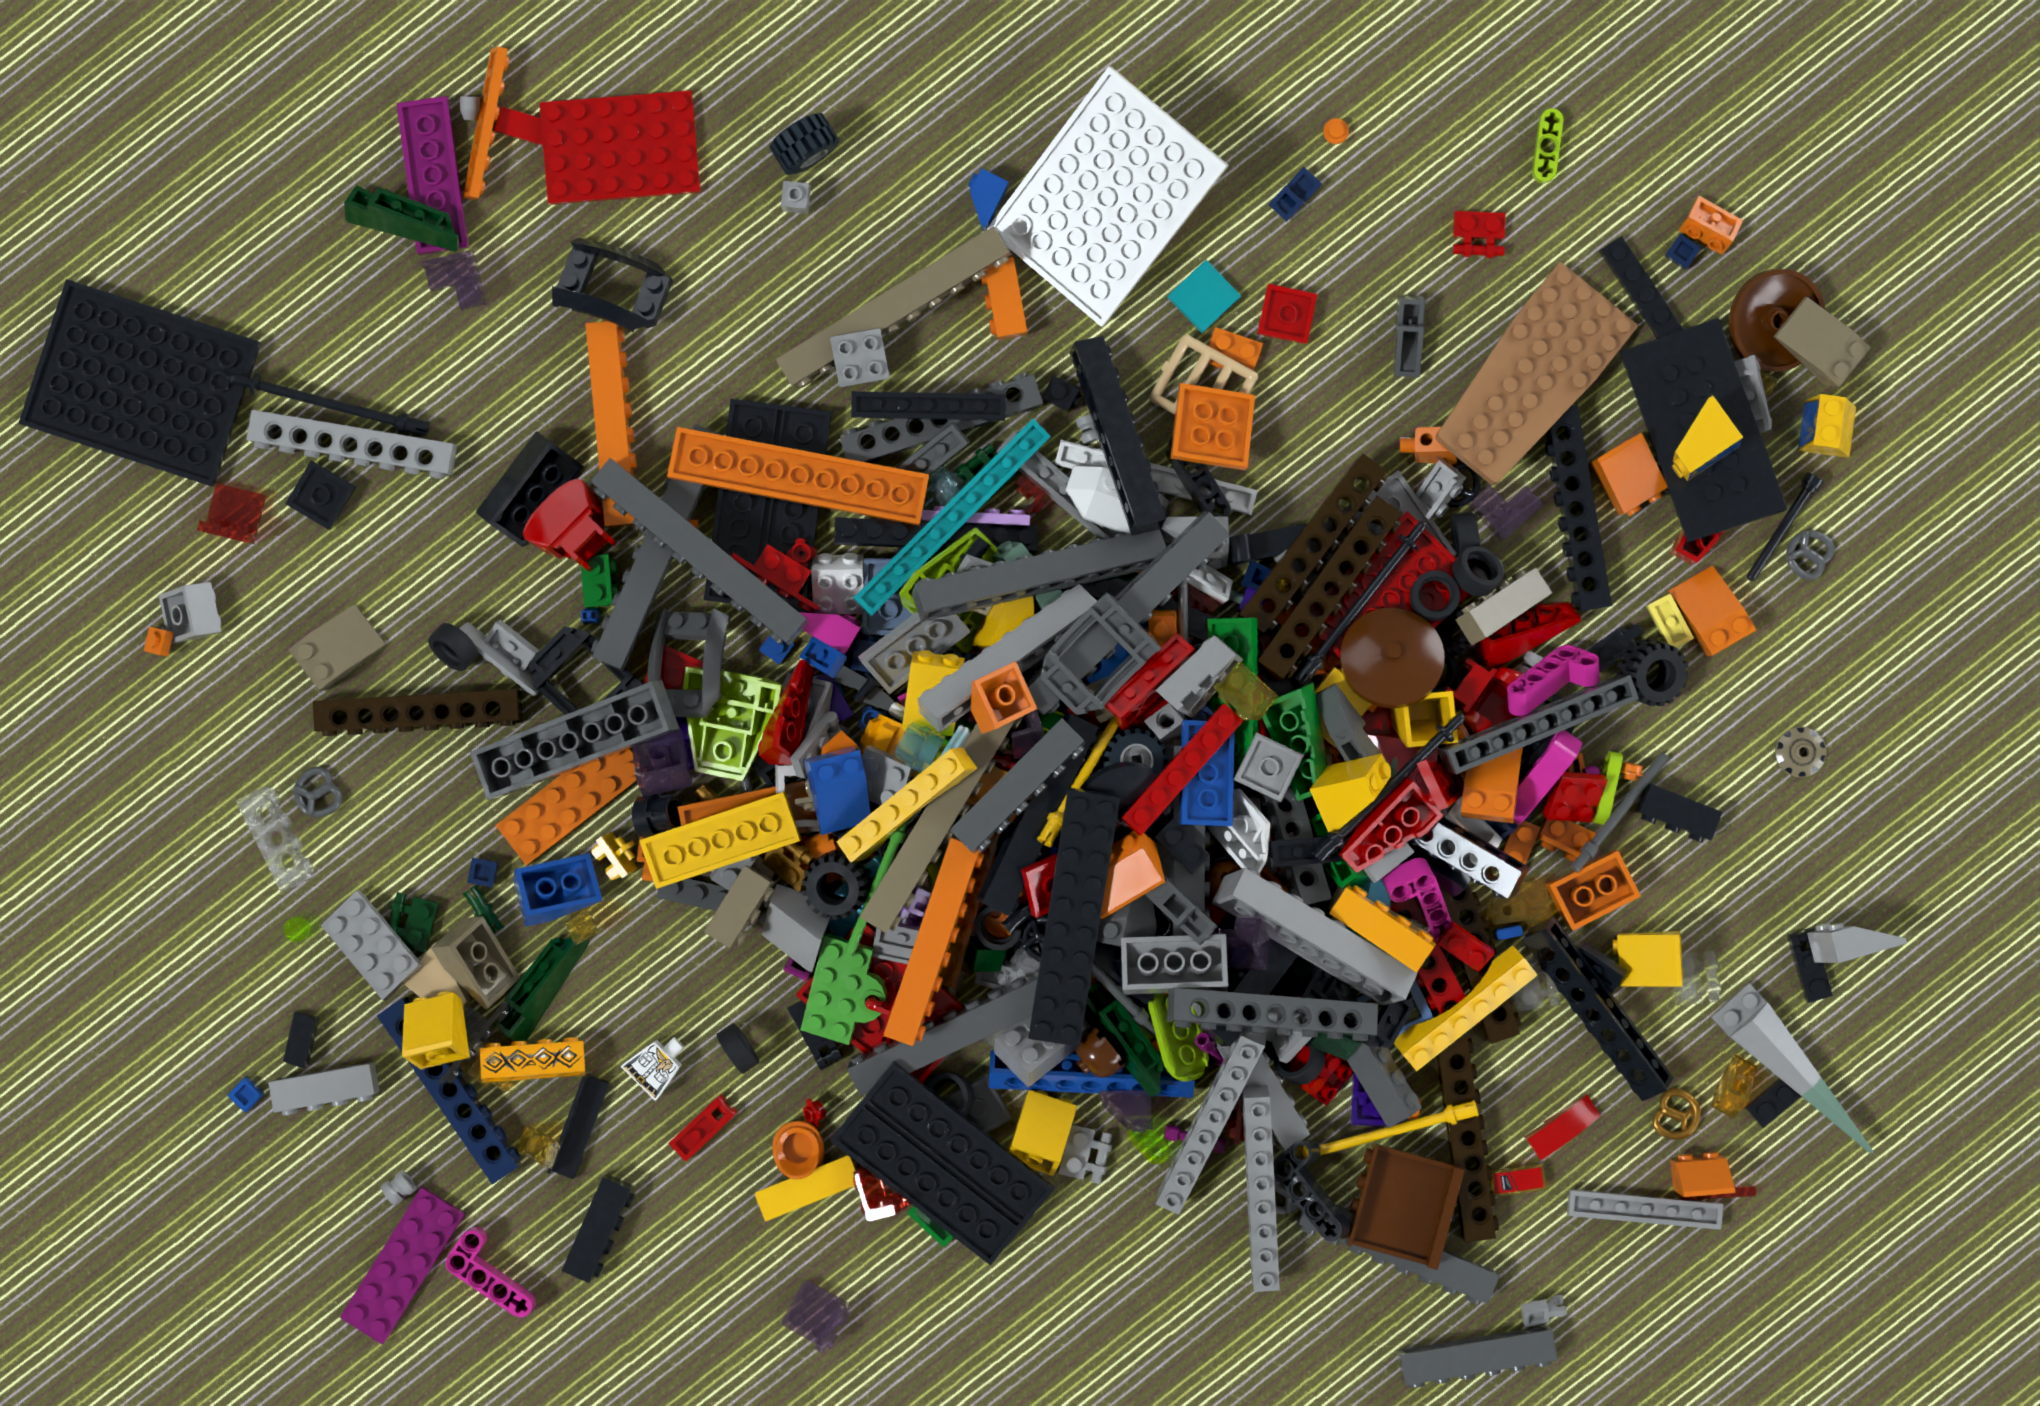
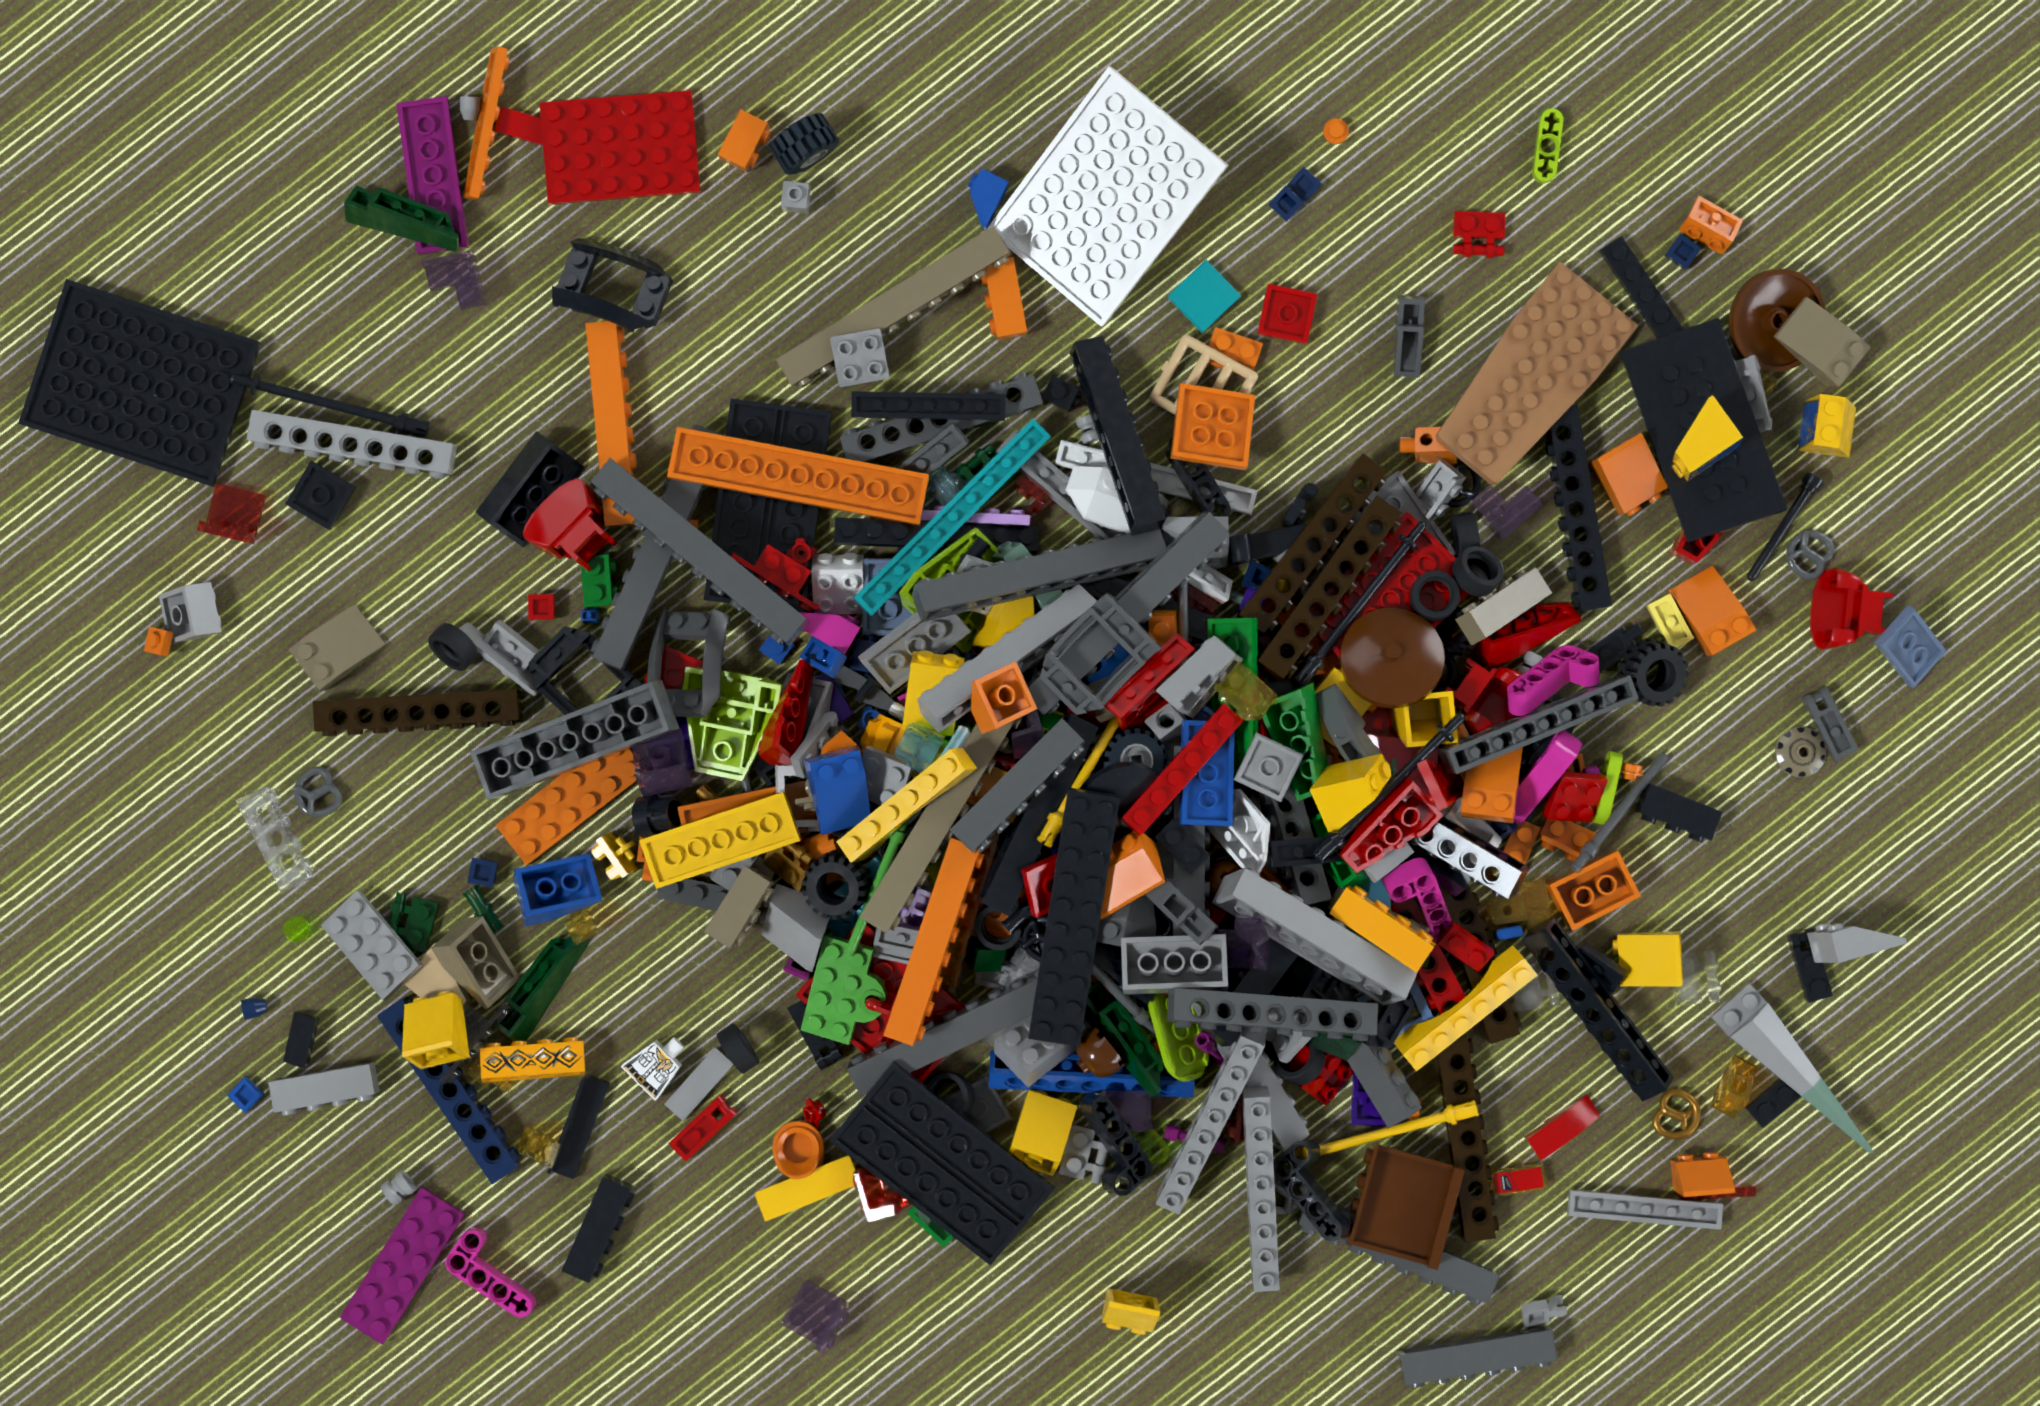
none -> dark blue hose [241,997,268,1020]
none -> red plate [528,594,555,620]
none -> light grey tile [664,1047,734,1121]
none -> orange brick [718,109,771,173]
none -> black beam [1080,1094,1152,1196]
none -> yellow slope [1101,1288,1160,1335]
none -> black plate [1280,483,1318,527]
none -> dark grey plate [1801,686,1858,761]
none -> red piece [1810,568,1893,650]
none -> sand blue tile [1874,605,1947,688]

